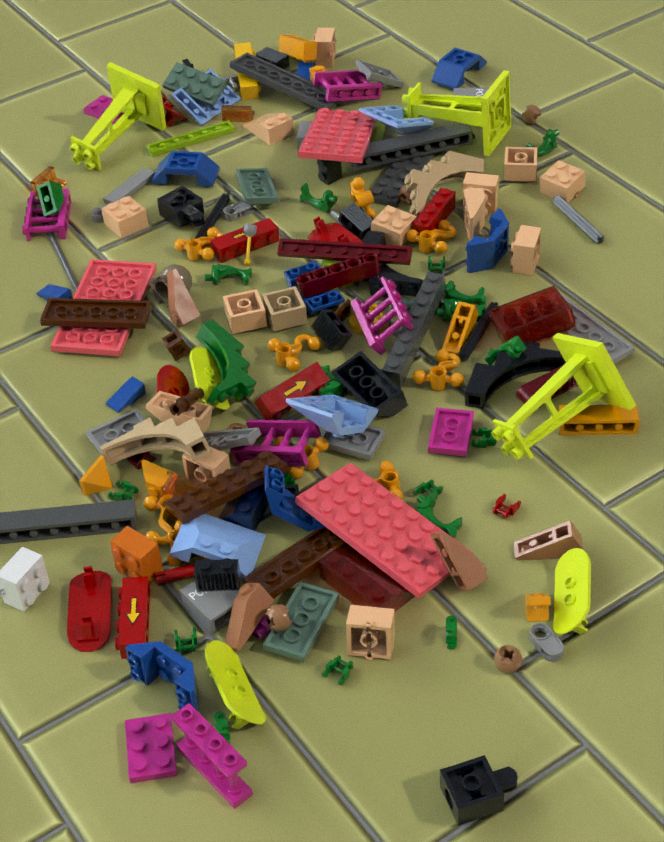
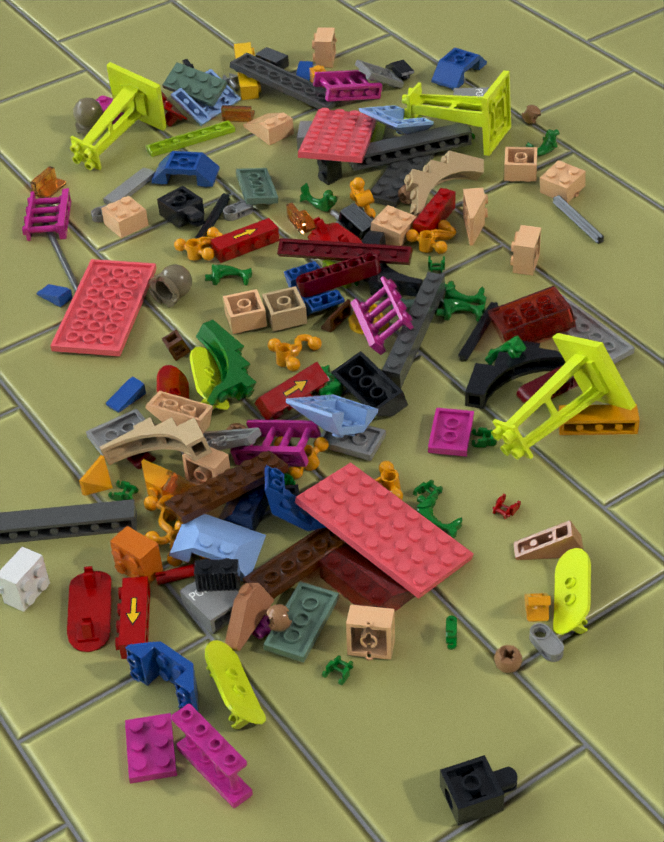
green slope [36,181,64,217] -> none
reddish brown plate [40,298,152,329] -> none
nougat slope [167,268,201,327] -> none
reddish brown pin [170,387,204,416] -> none
green piece [174,627,198,654] -> none
green piece [213,711,231,744] -> none
hinge [243,224,257,265] -> none
light orange brick [279,34,317,62] -> none
black brick [311,309,352,351] -> none
light orange piece [412,349,464,391] -> none
nougat slope [430,531,489,591] -> none
light orange slope [442,301,479,355] -> none
light nougat brick [463,172,499,214] -> none
blue slope [465,208,509,273] -> none
none -> dark tan tile [73,97,103,136]
none -> clear orange panel [286,203,316,234]
none -> black slope [385,59,414,81]

